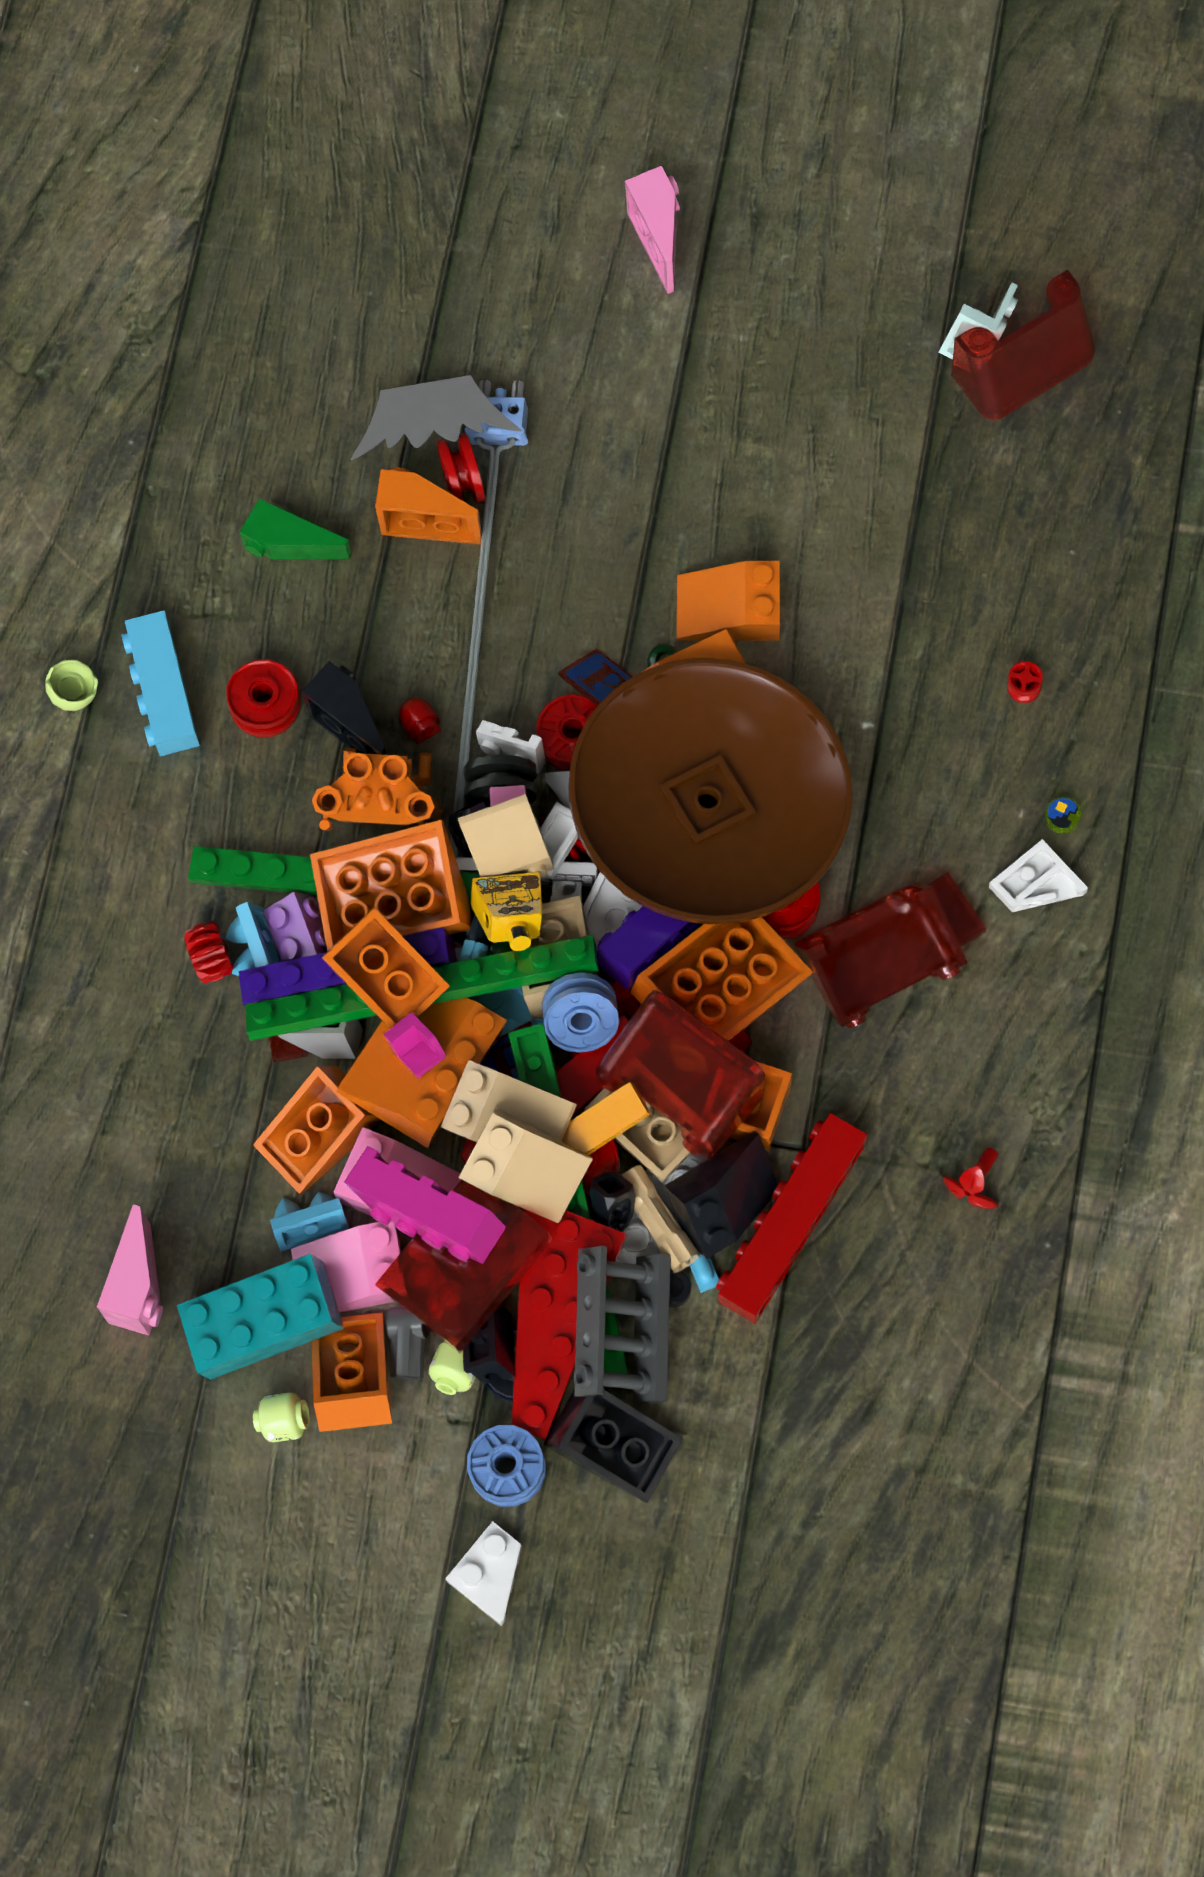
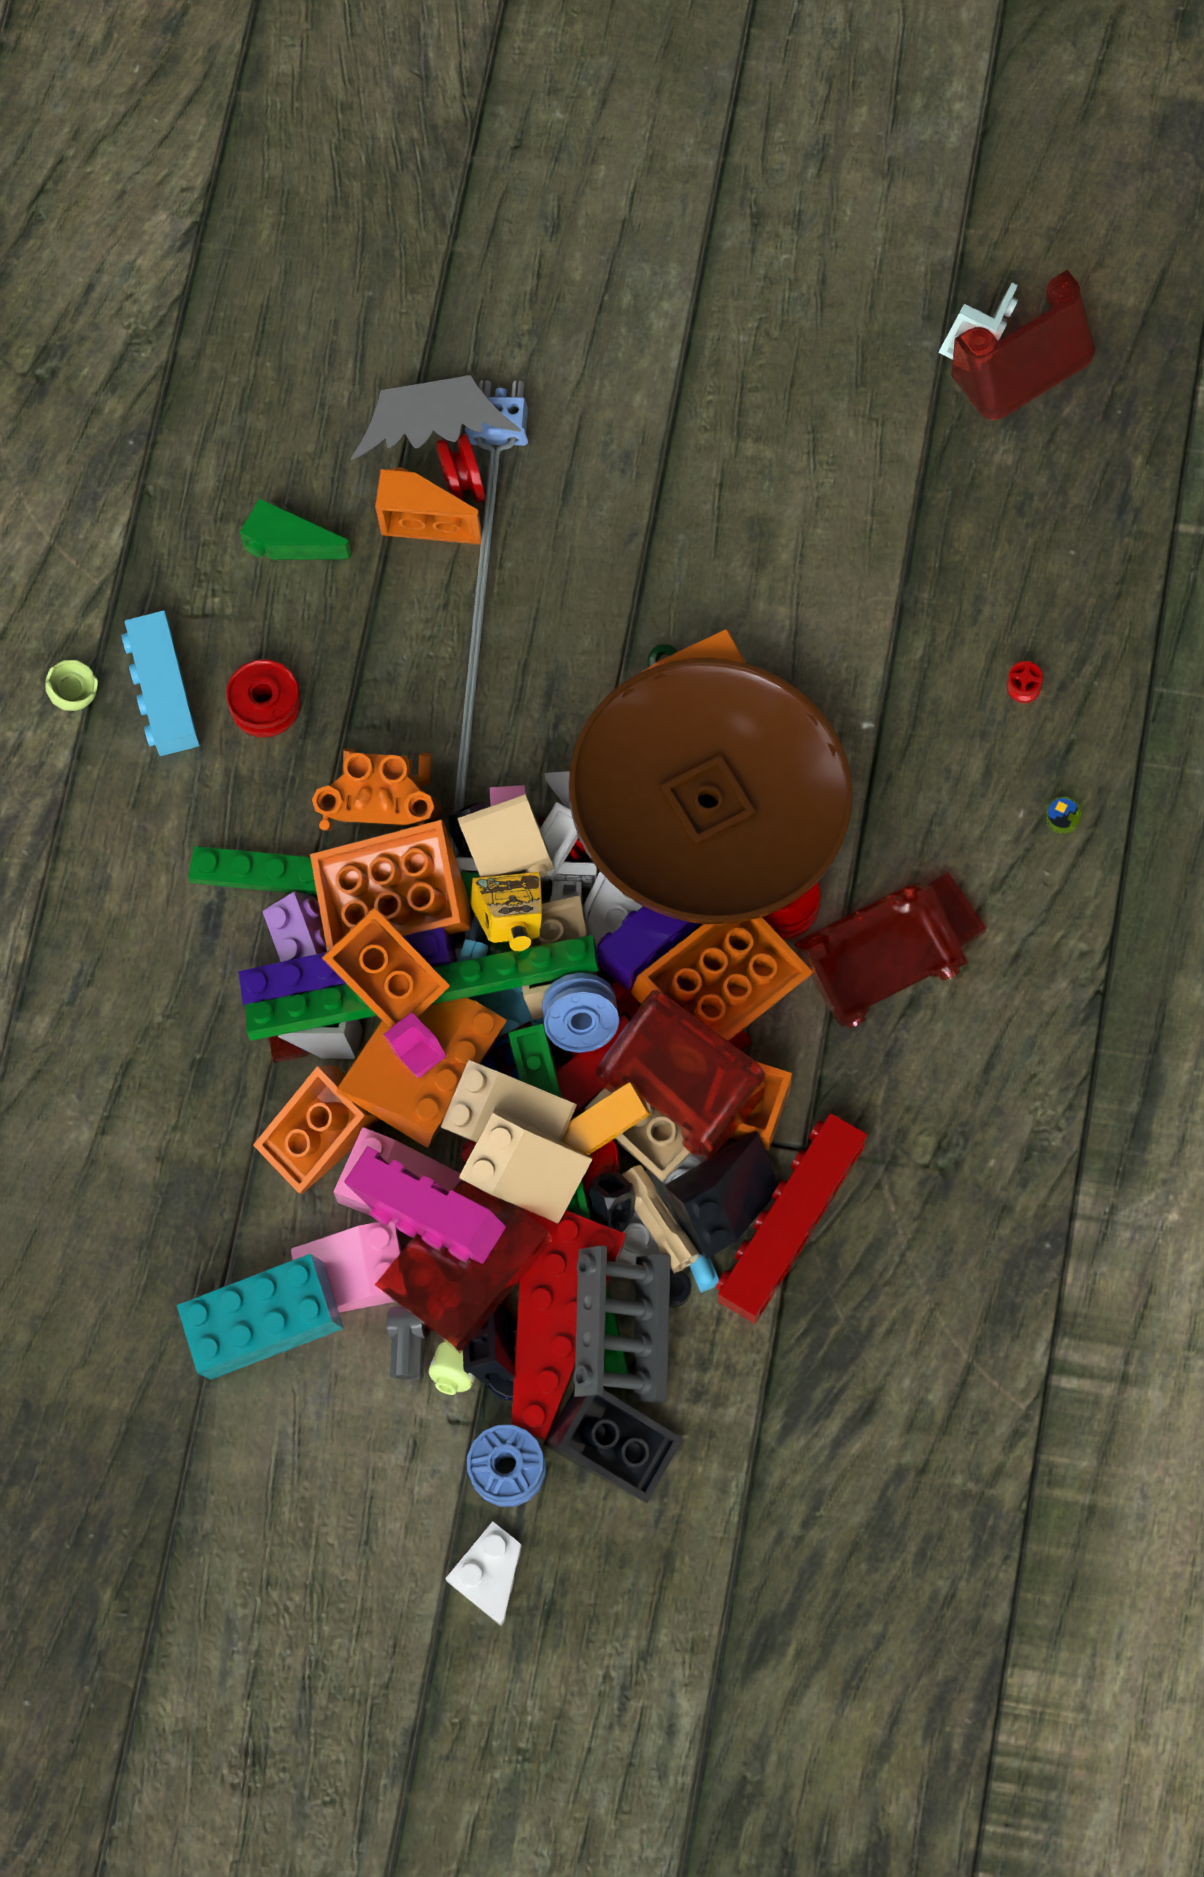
bright pink slope [97,1205,163,1336] -> none
red gear [184,921,233,984] -> none
medium azure tile [225,902,281,976] -> none
yellowish green head [253,1392,310,1442] -> none
medium azure tile [270,1192,349,1252] -> none
black slope [302,661,387,755] -> none
orange slope [311,1312,392,1432] -> none
red piece [399,697,441,745] -> none
pearl dark grey wheel [464,755,537,808] -> none
white wing [476,720,546,774] -> none
red wheel [536,694,599,772] -> none
piece [558,648,633,706] -> none
bright pink slope [625,166,680,294] -> none
orange slope [677,561,780,641] -> none
red plant [942,1147,999,1209] -> none
white wing [989,839,1088,912] -> none

